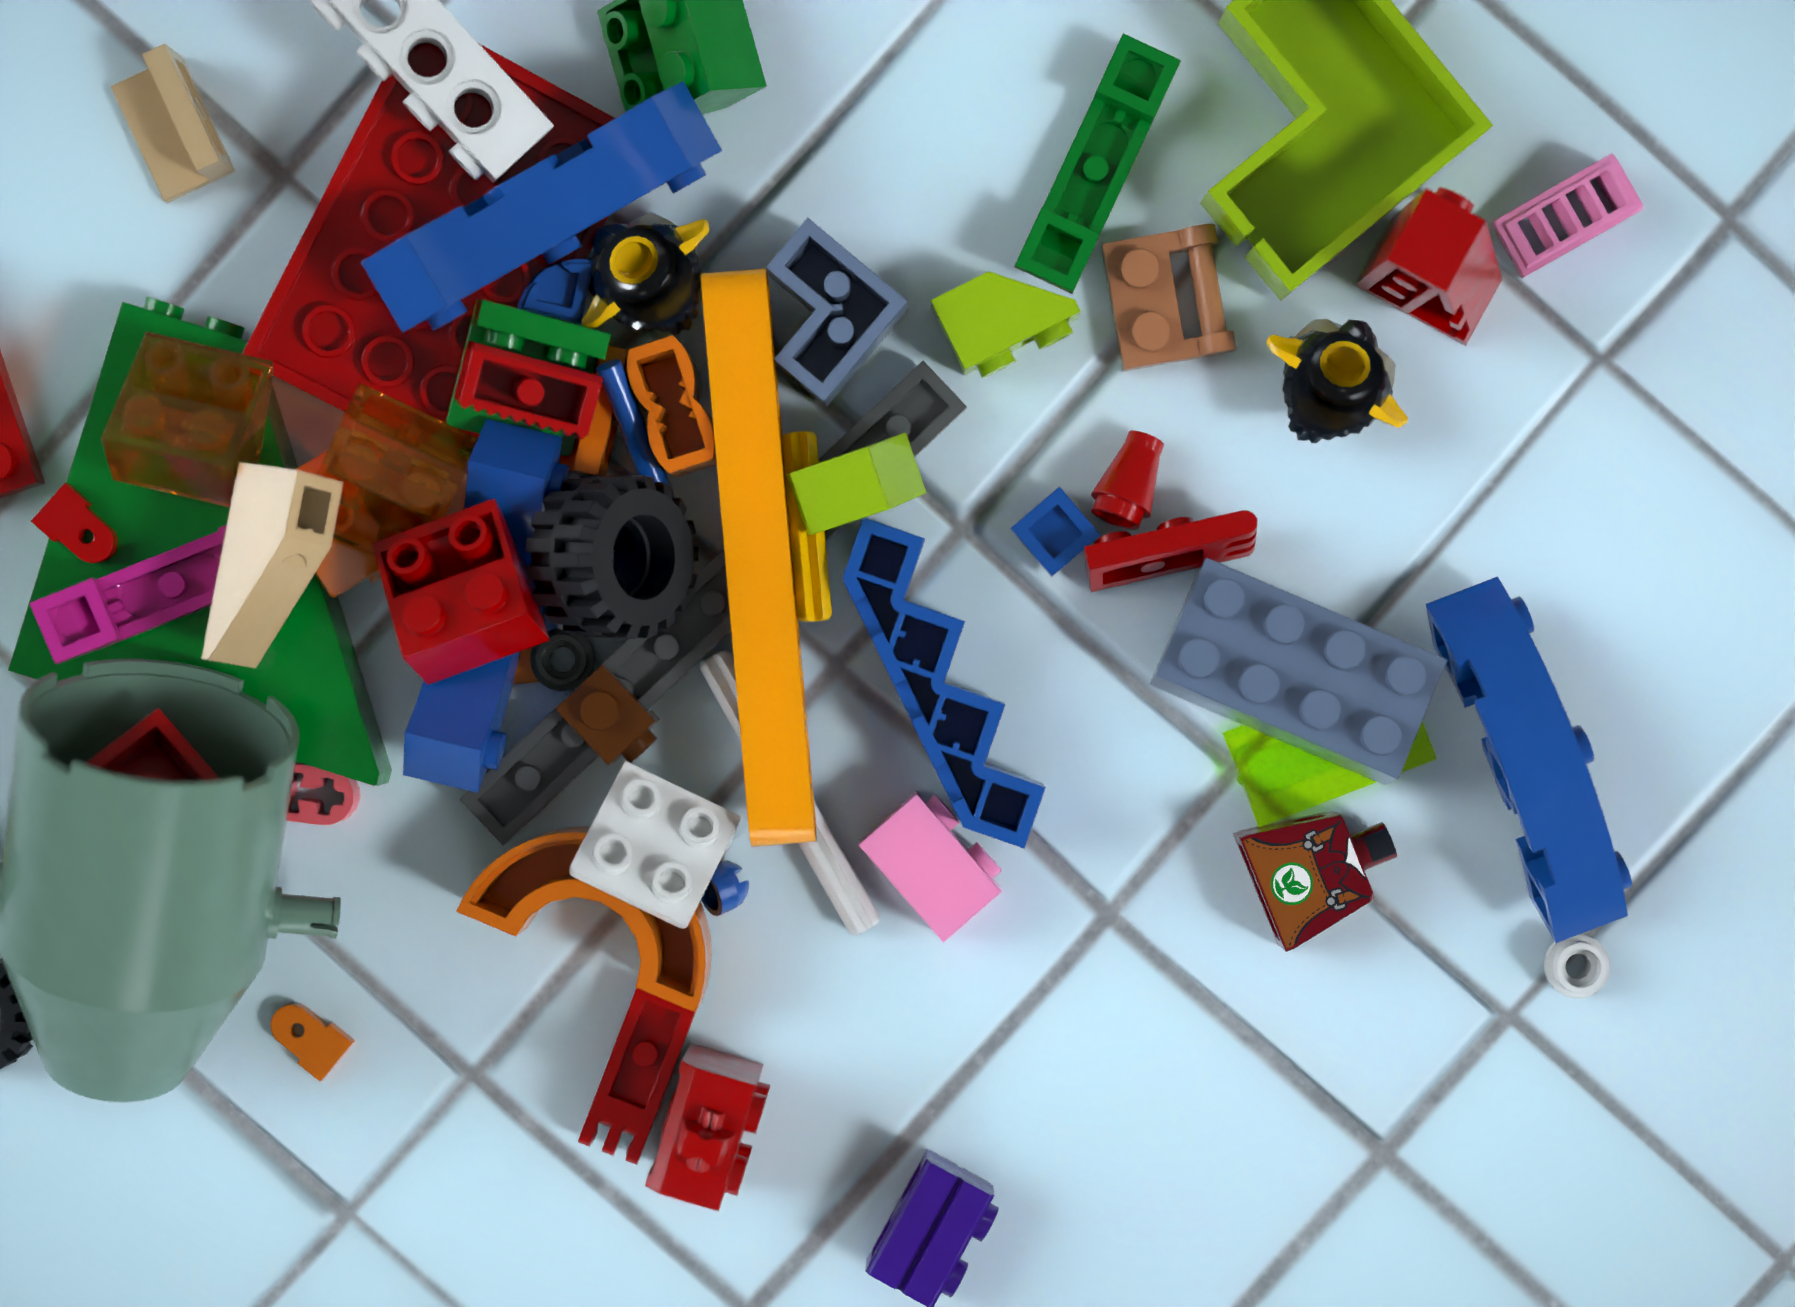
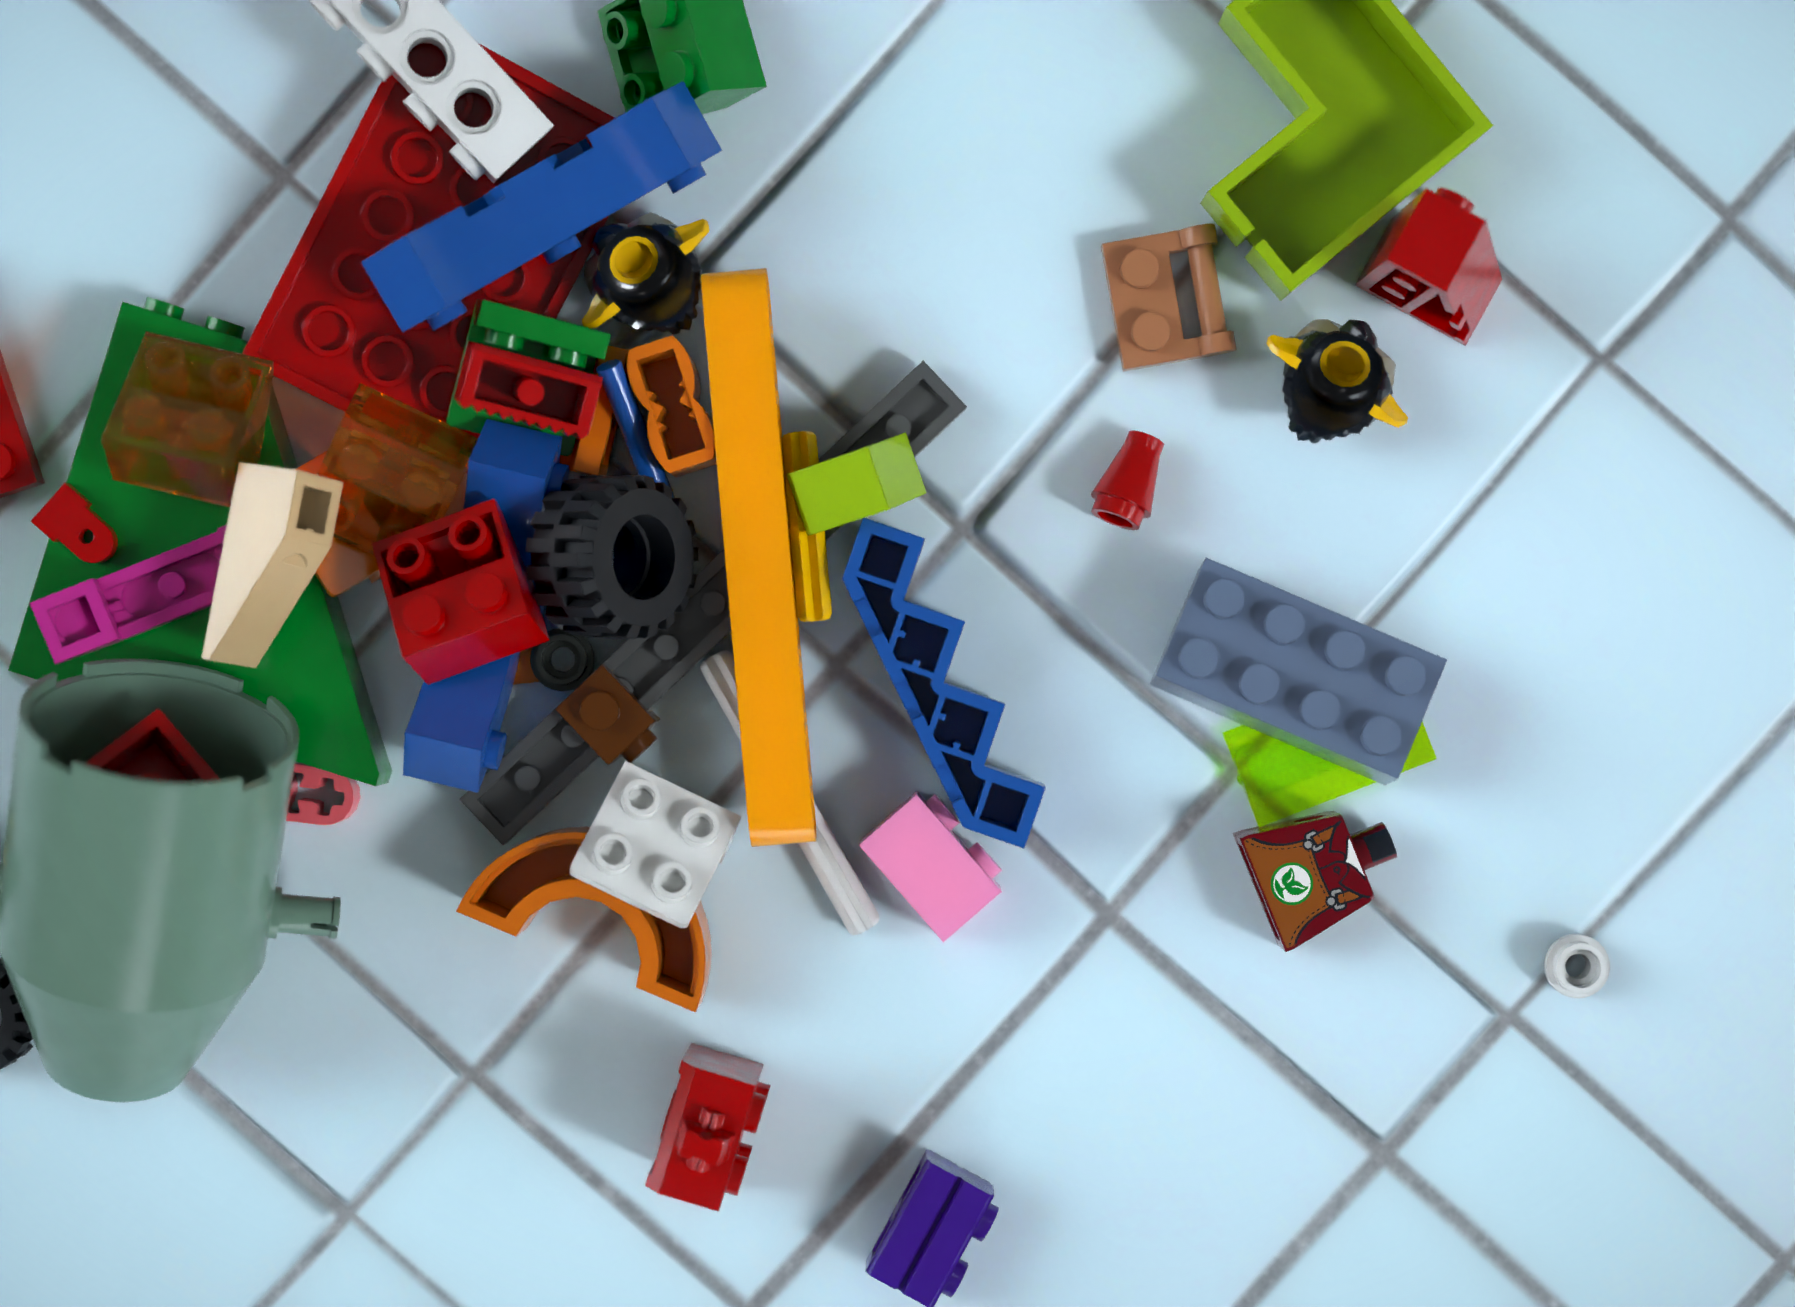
tan panel [110,43,235,203] -> none
orange piece [270,1003,355,1082] -> none
blue tile [516,259,593,324] -> none
red hinge [578,988,696,1165] -> none
blue hinge [701,861,749,916] -> none
sand blue brick [766,218,908,408] -> none
lime slope [931,271,1081,379] -> none
blue plate [1010,486,1101,577] -> none
green slope [1014,33,1181,294] -> none
red hinge [1084,510,1258,592] -> none
blue brick [1426,576,1632,943] -> none
bright pink slope [1491,154,1643,278] -> none

